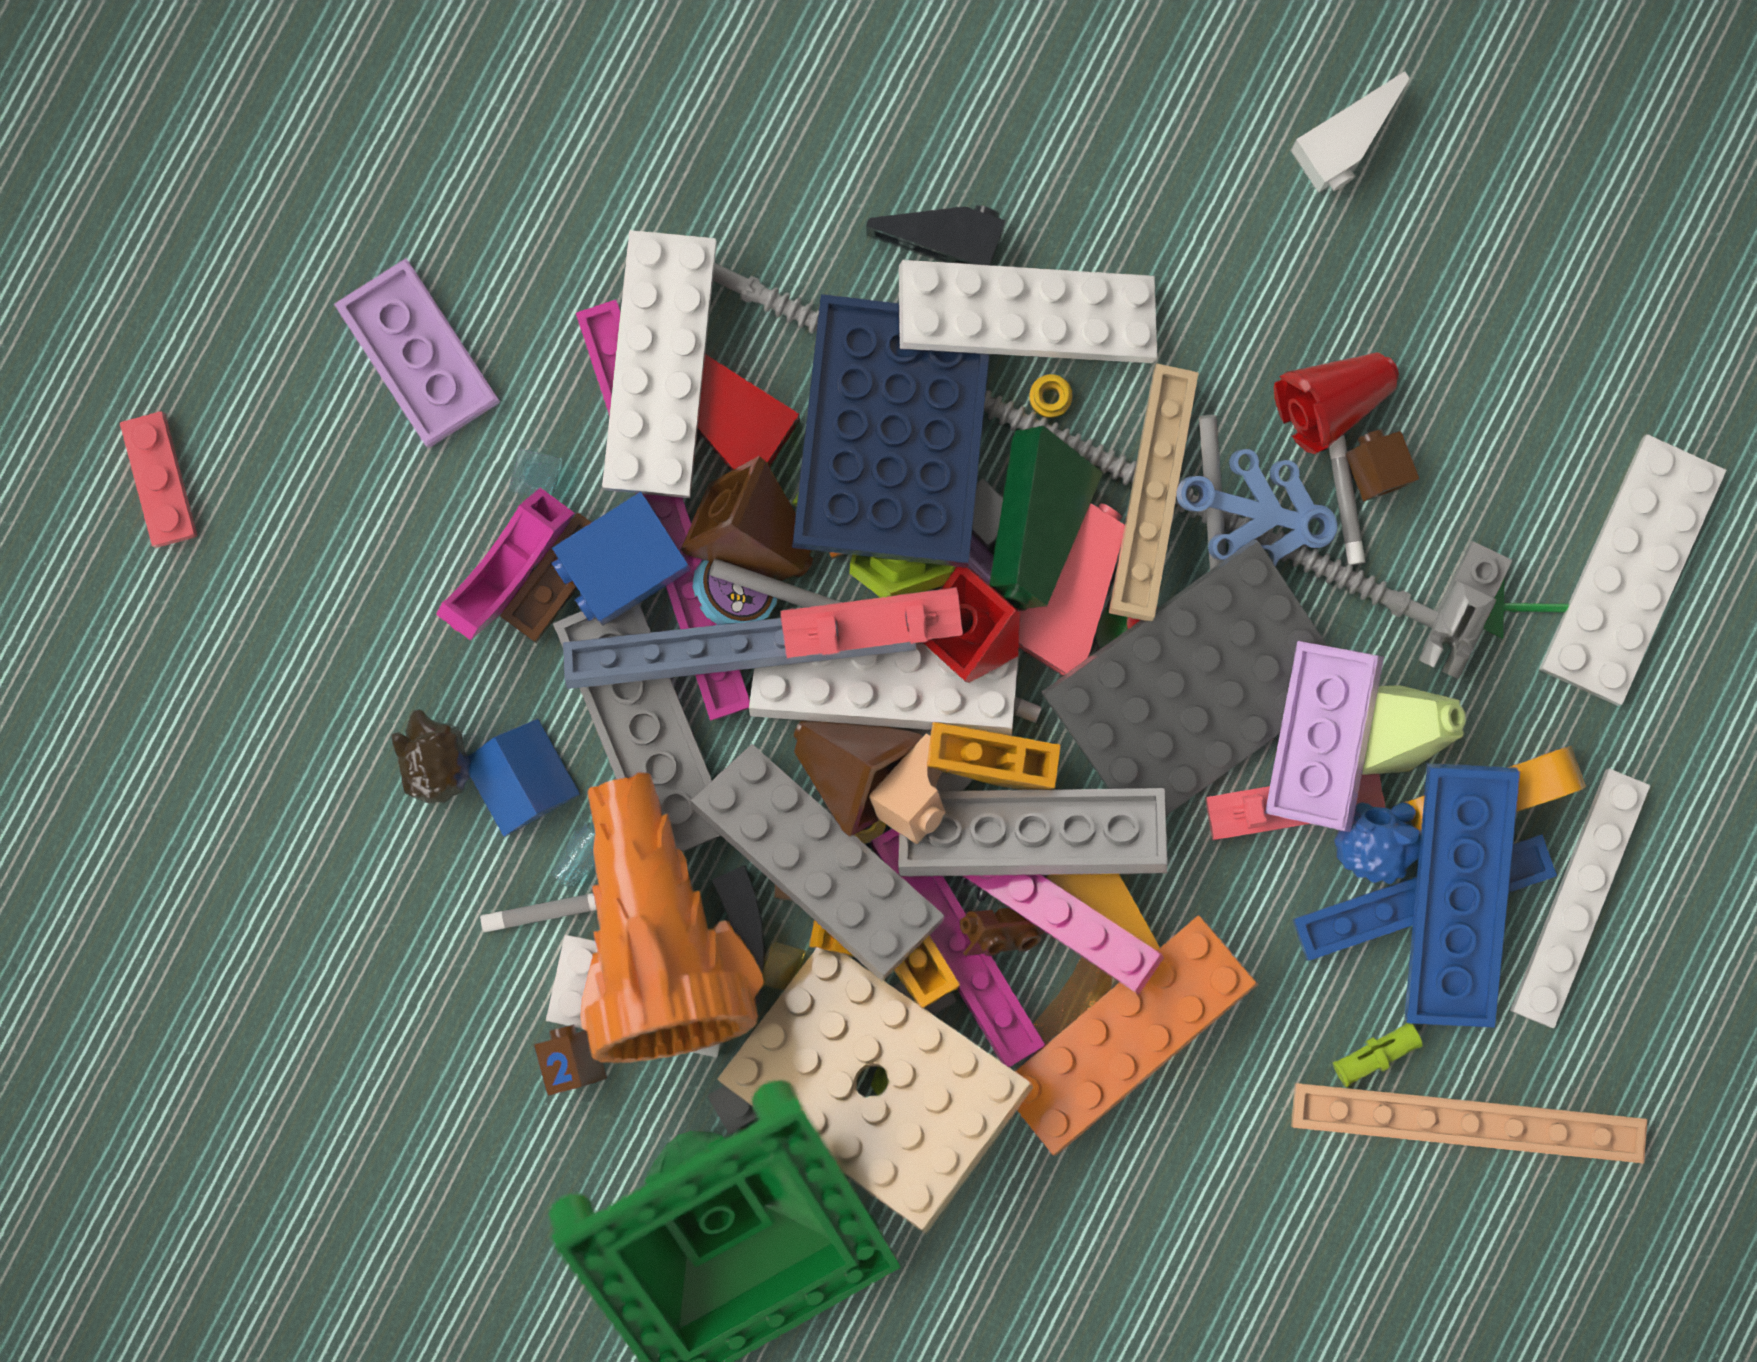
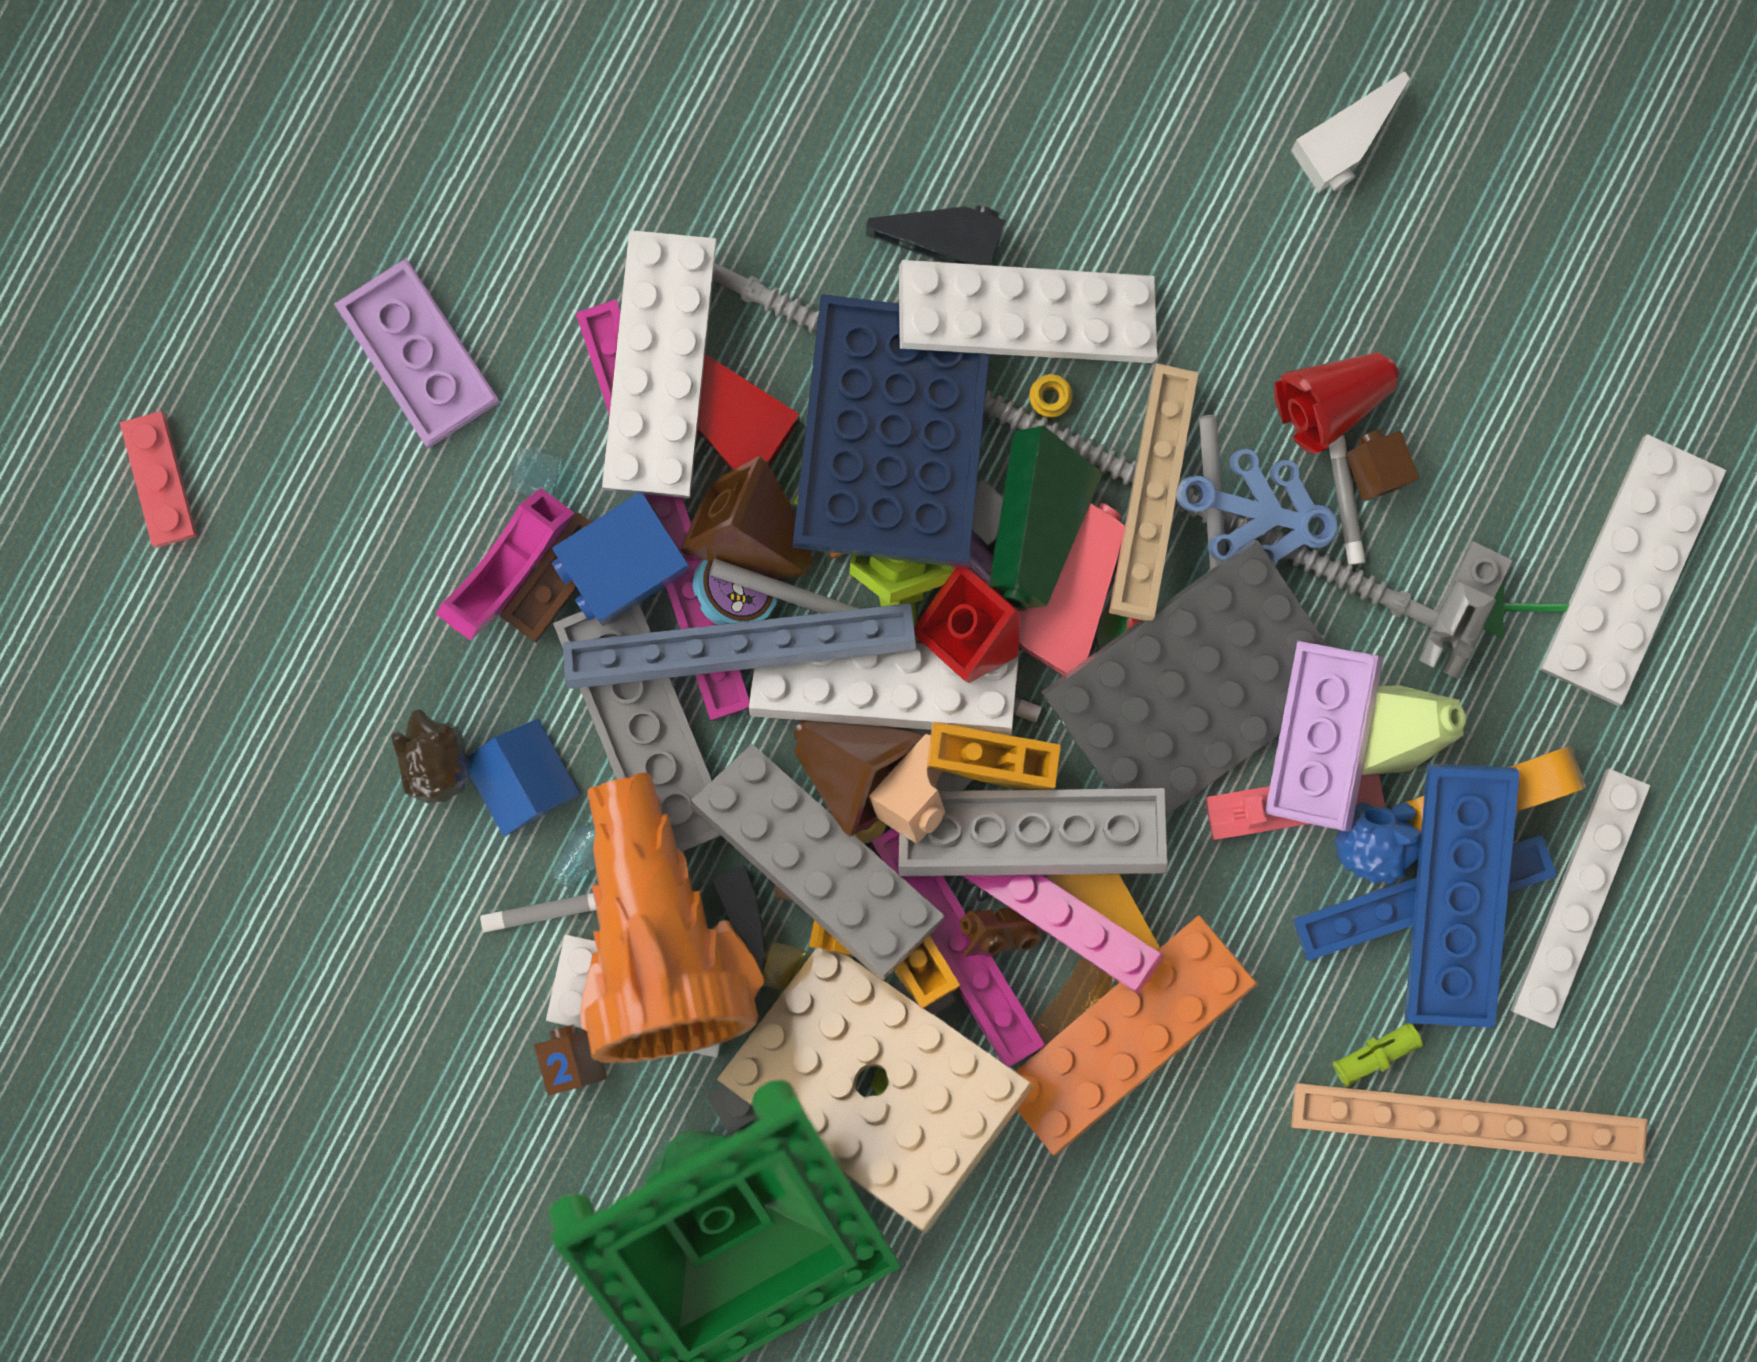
coral hinge [781,588,963,658] -> none

